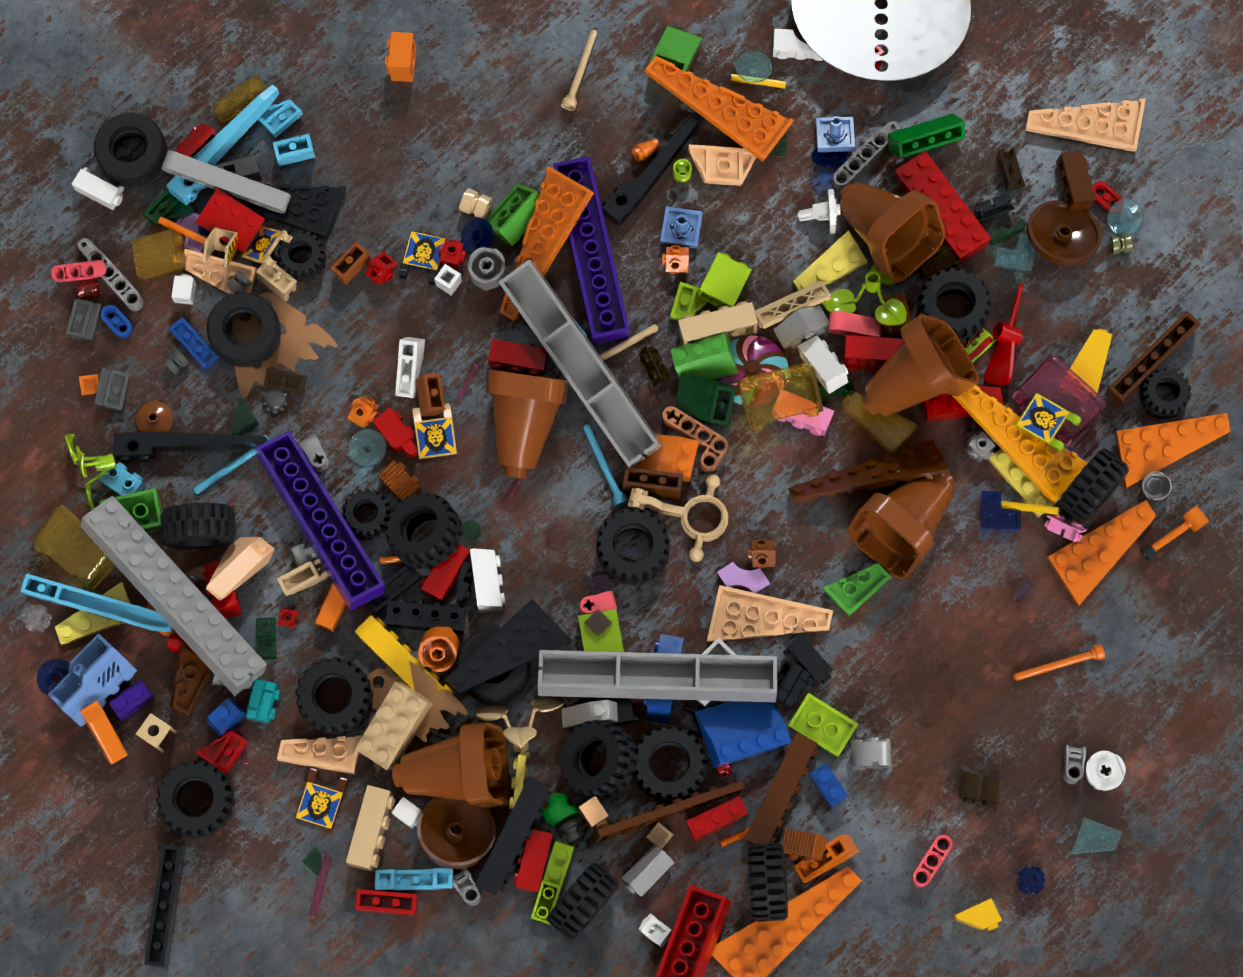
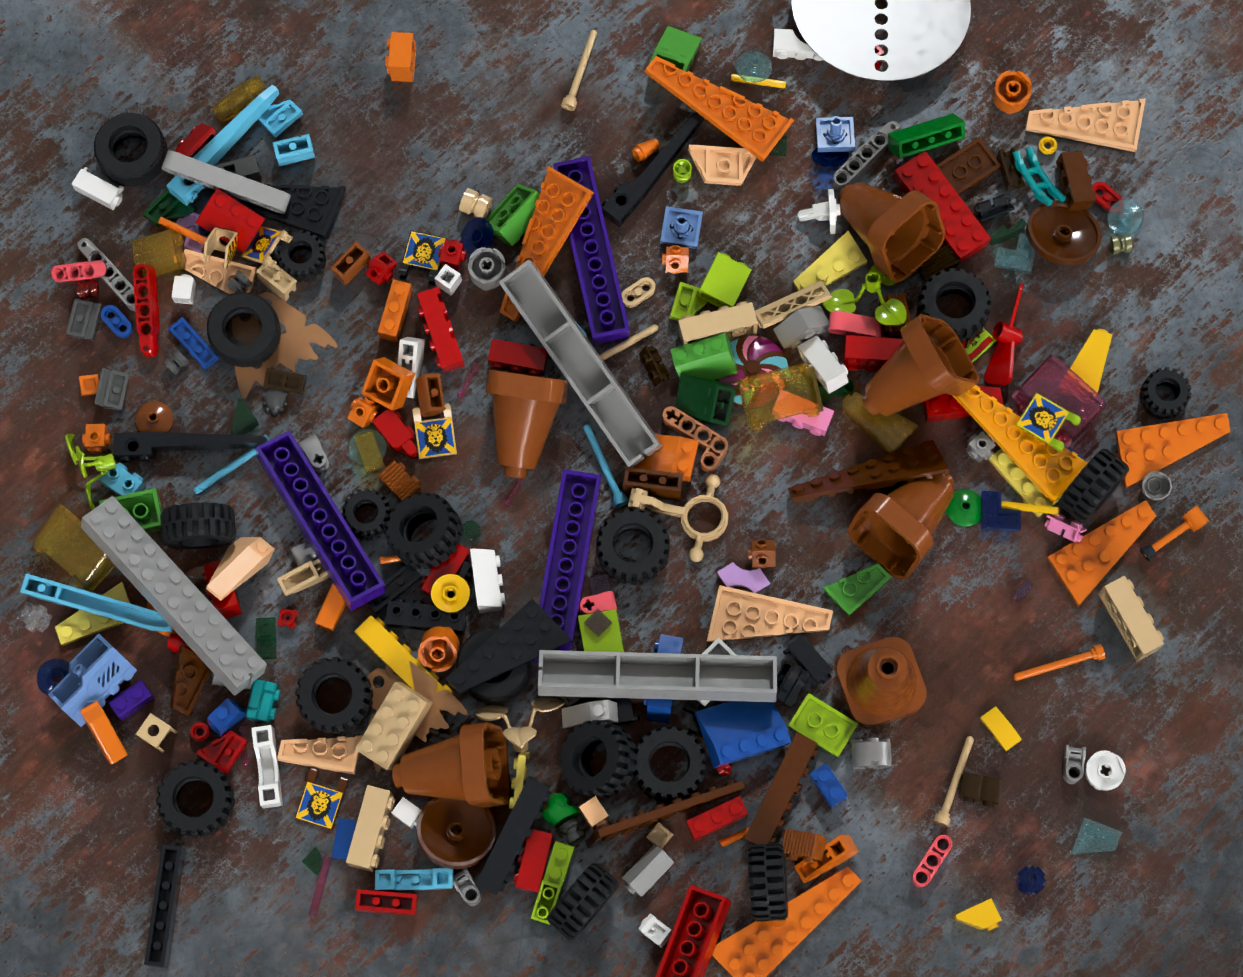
reddish brown brick [1105,311,1201,407] -> none
none -> orange brick [82,424,111,454]
none -> red piece [133,264,160,358]
none -> red plate [190,722,210,742]
none -> white arch [252,725,283,809]
none -> blue slope [332,819,357,860]
none -> clear yellow tile [354,431,385,474]
none -> orange brick [361,357,415,410]
none -> orange brick [378,279,413,343]
none -> red wedge [417,286,465,373]
none -> yellow dish [431,574,470,613]
none -> dark purple brick [532,469,602,662]
none -> tan plate [622,277,655,308]
none -> dark orange cone [835,637,927,728]
none -> tan piece [933,736,974,827]
none -> reddish brown plate [937,137,1001,195]
none -> green dish [946,489,984,527]
none -> yellow slope [980,706,1021,751]
none -> orange brick [992,70,1032,115]
none -> teal piece [1012,147,1066,206]
none -> yellow plate [1038,137,1057,155]
none -> tan brick [1098,576,1164,661]

